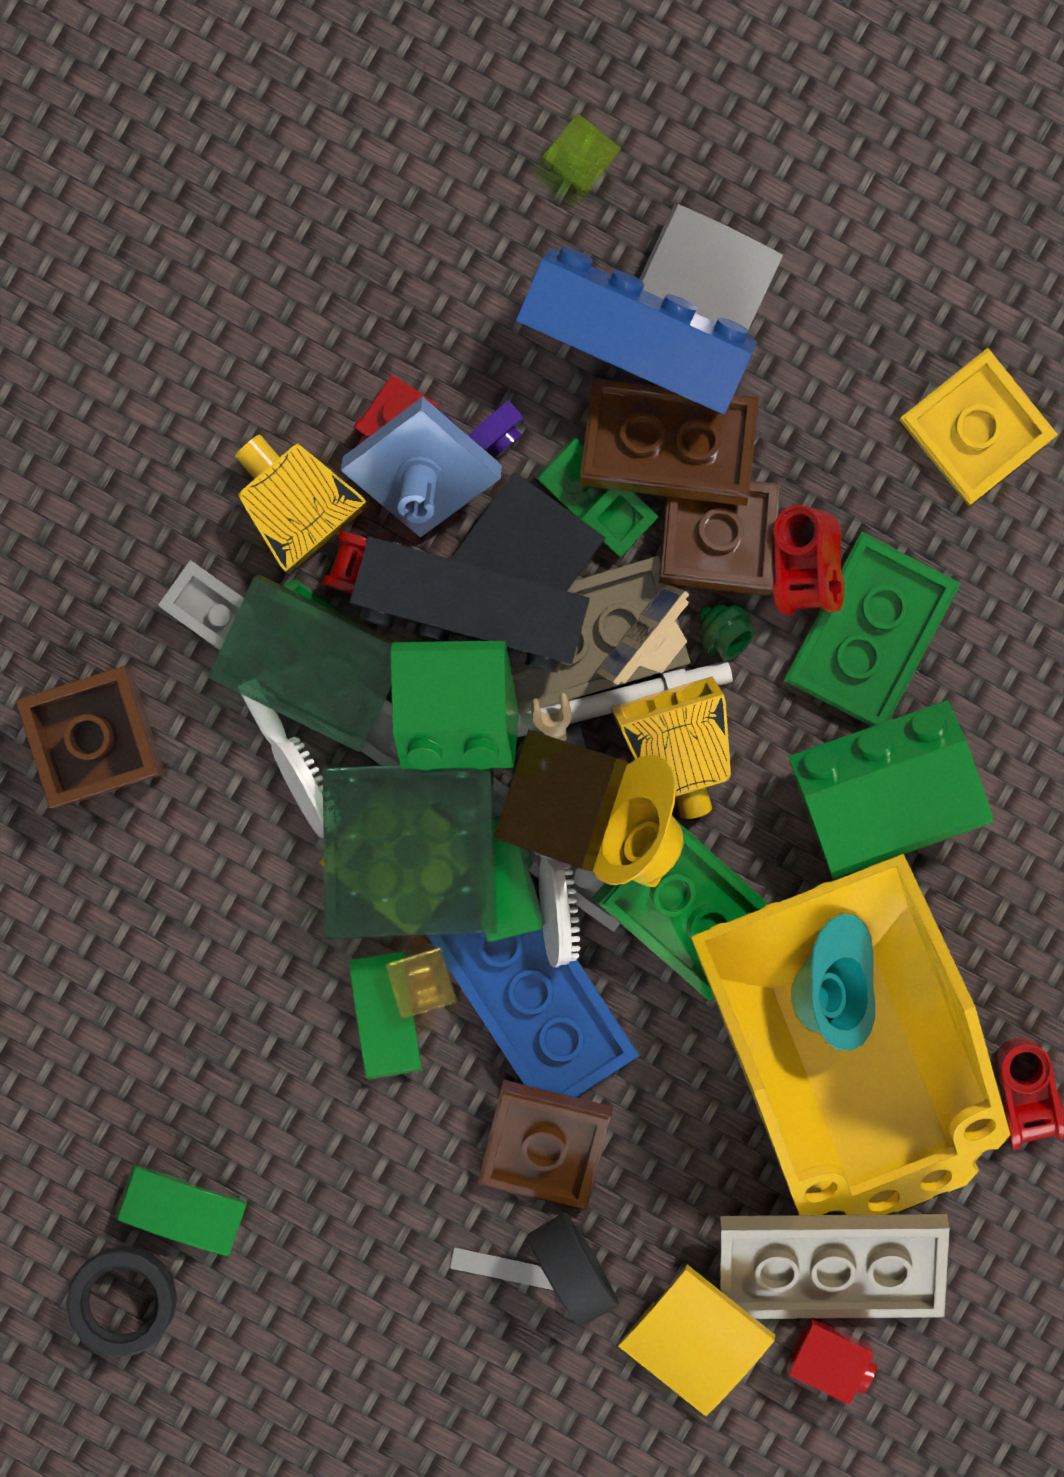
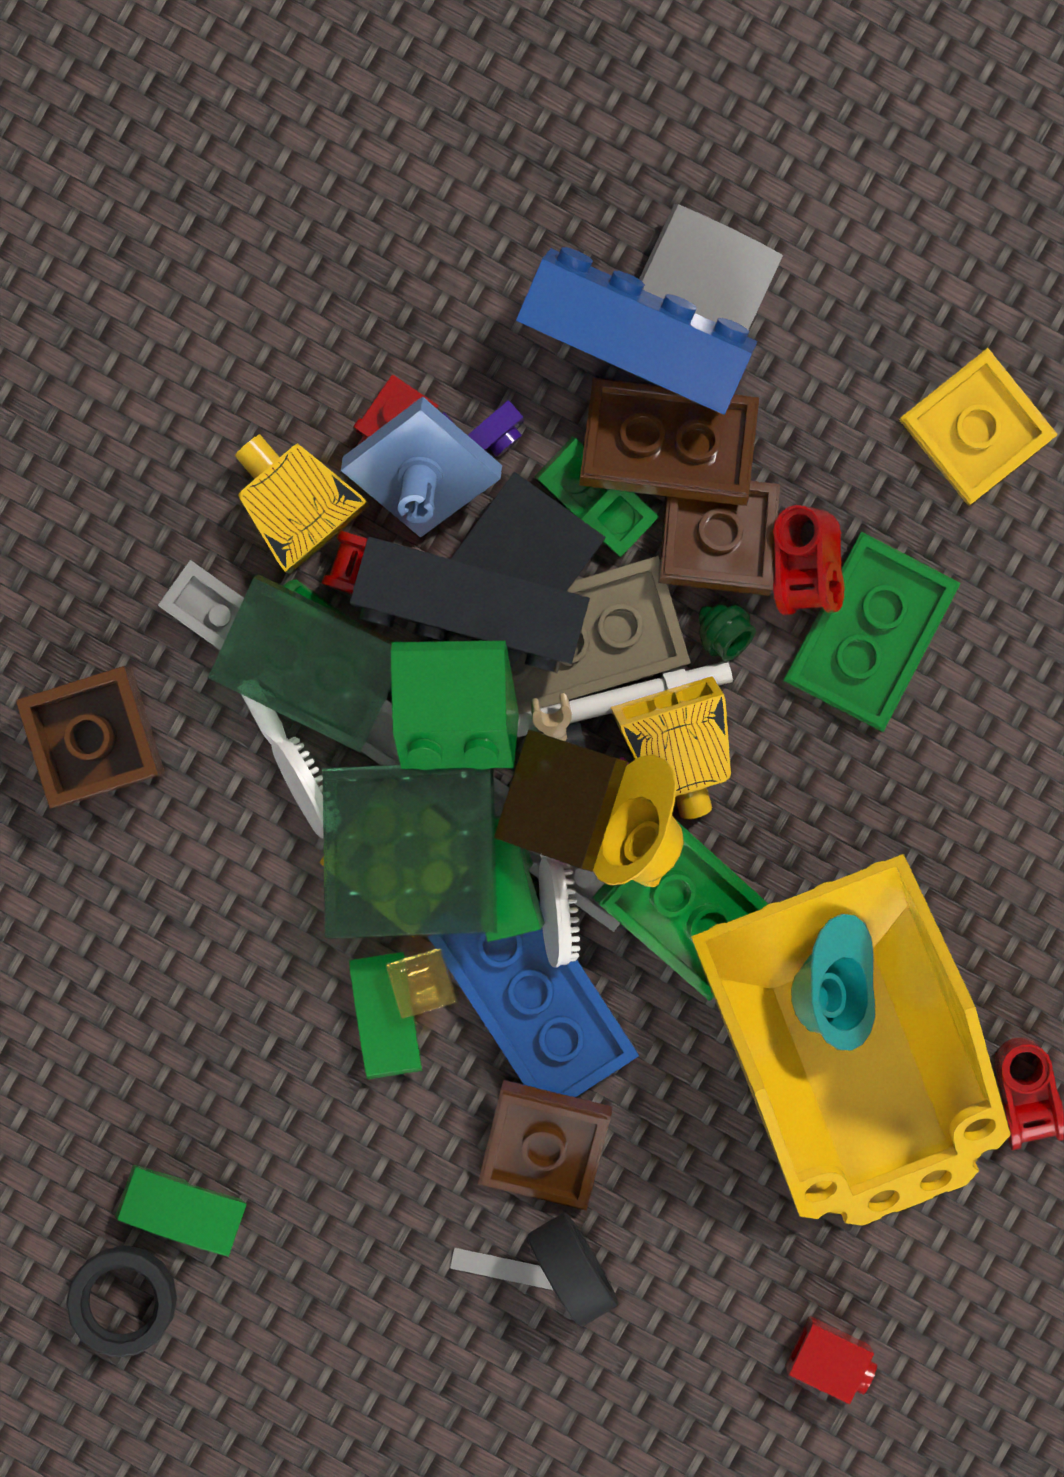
clear neon green plate [543,114,621,195] -> none
tan piece [596,584,689,685] -> none
yellow slope [618,1265,775,1416] -> none
dark tan plate [719,1214,950,1319] -> none
green slope [788,700,994,879] -> none

